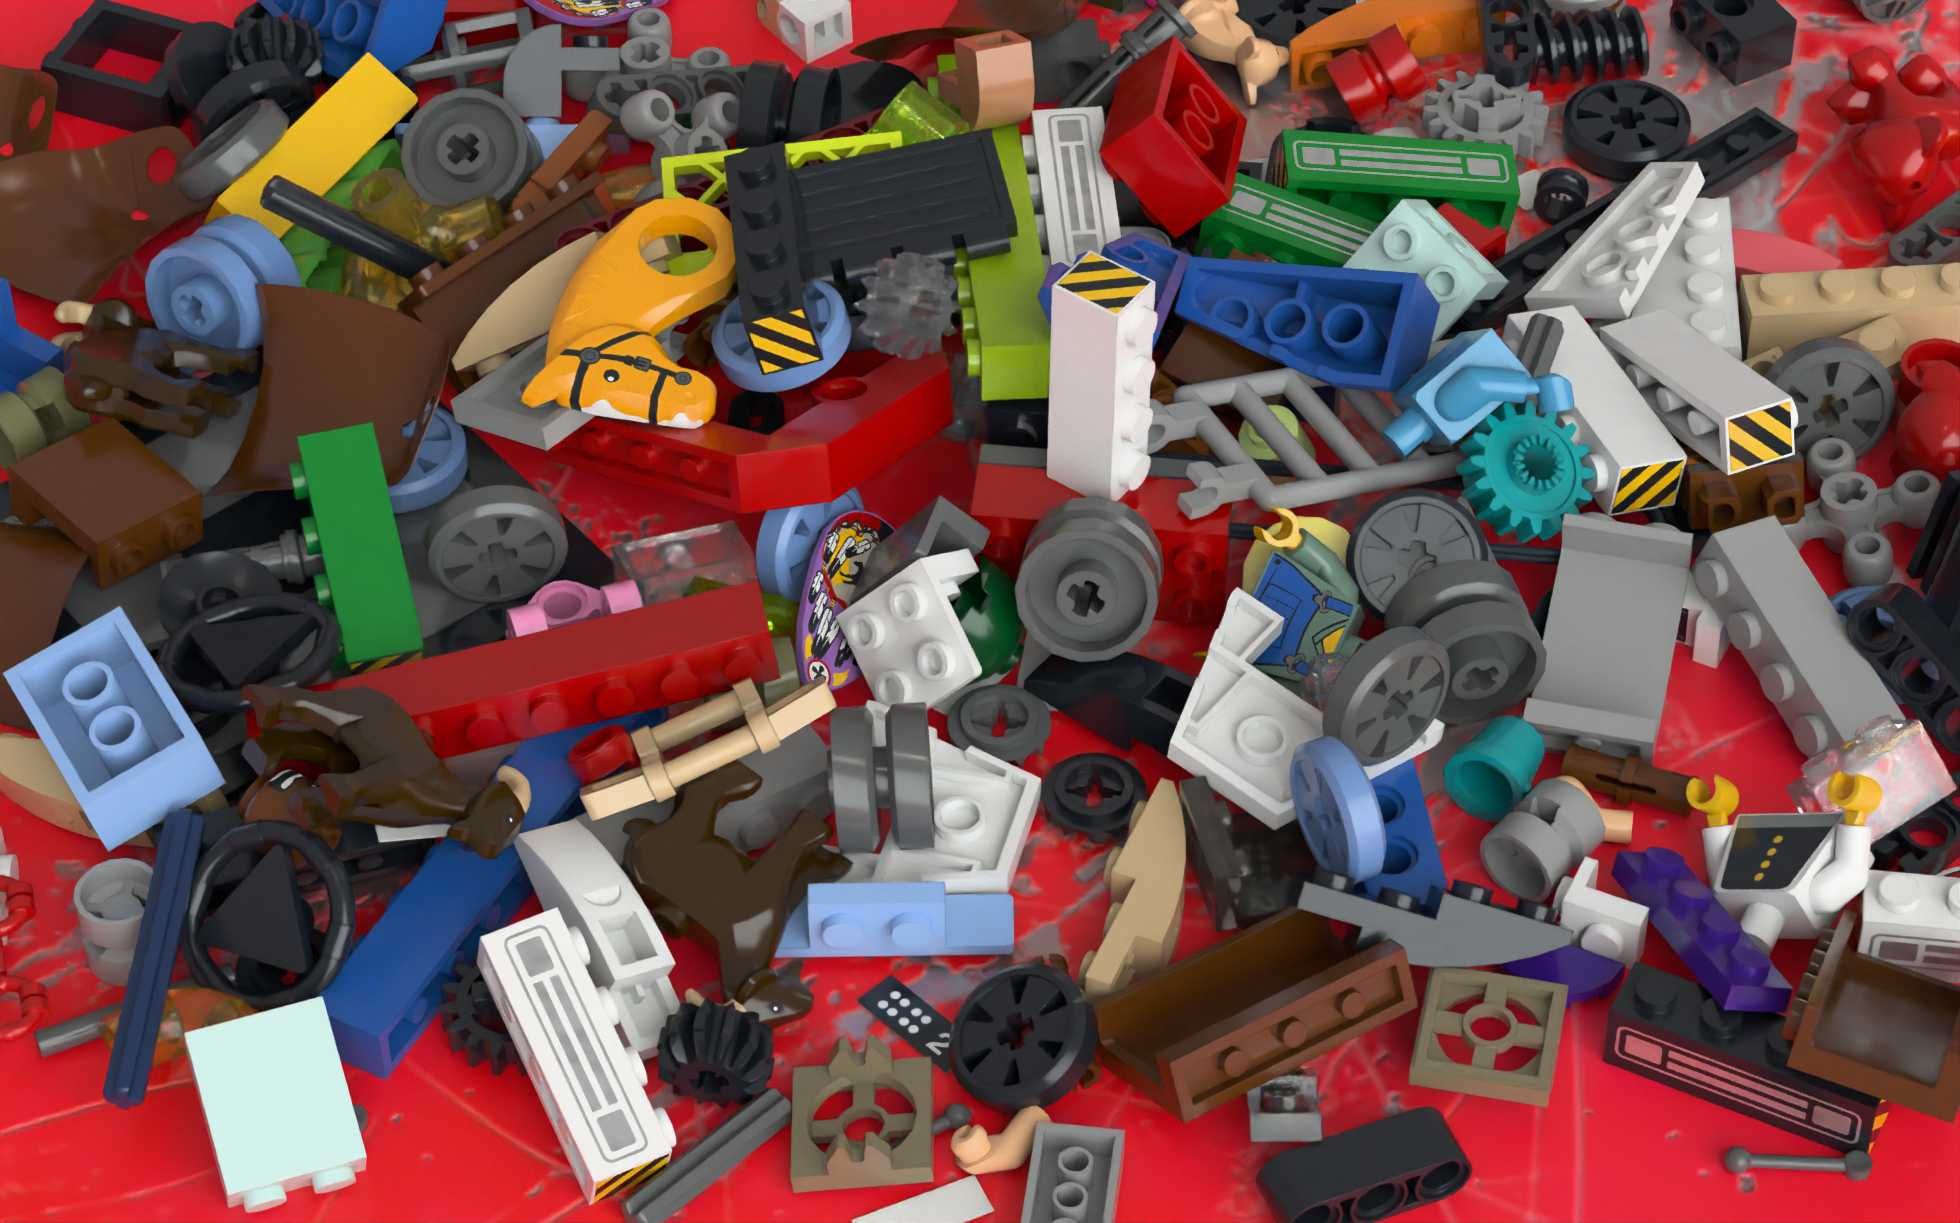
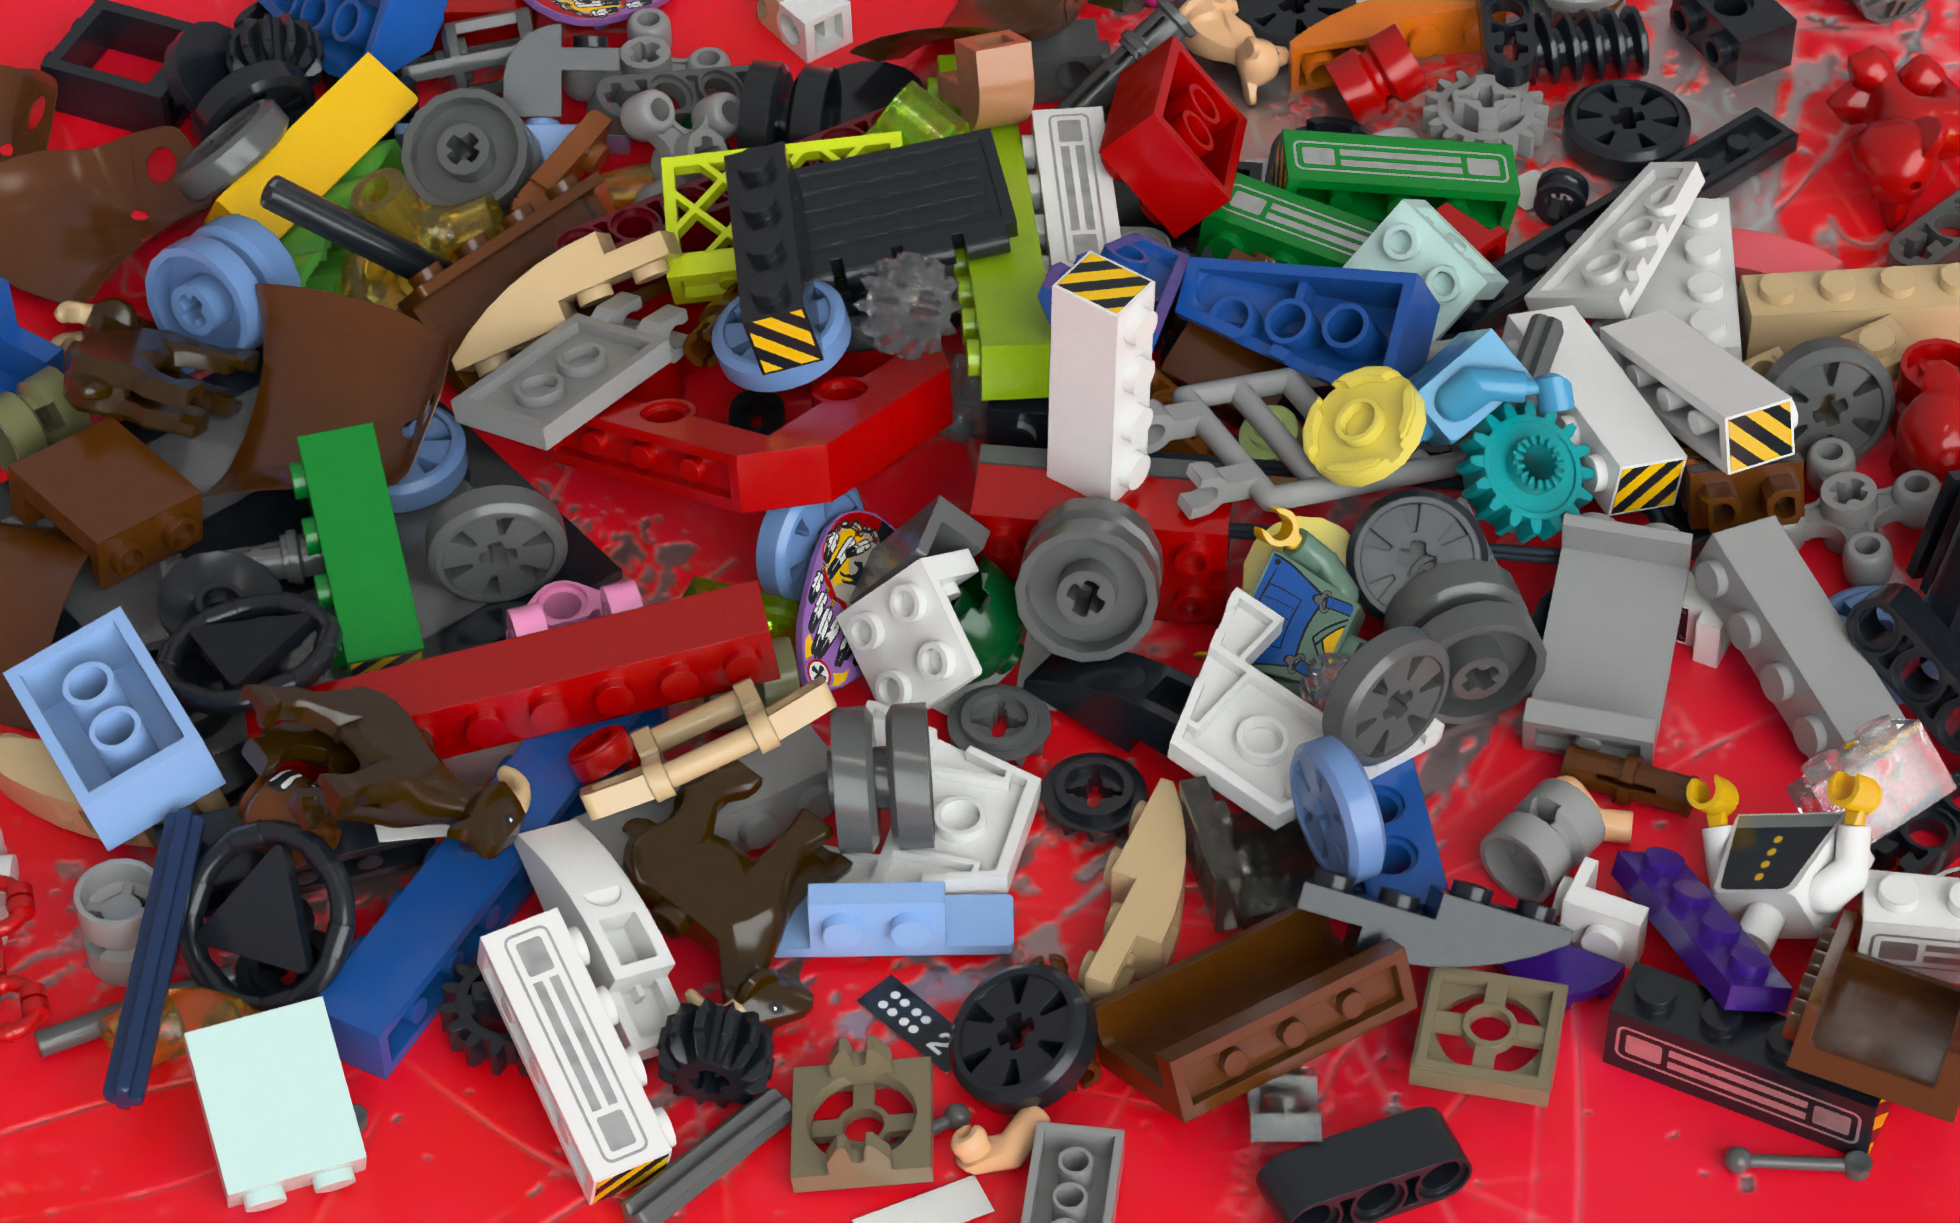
light orange animal [521,197,737,429] -> none
clear brick [612,520,758,607] -> none
teal piece [1442,715,1545,822] -> none
none -> light yellow tile [1302,366,1426,487]

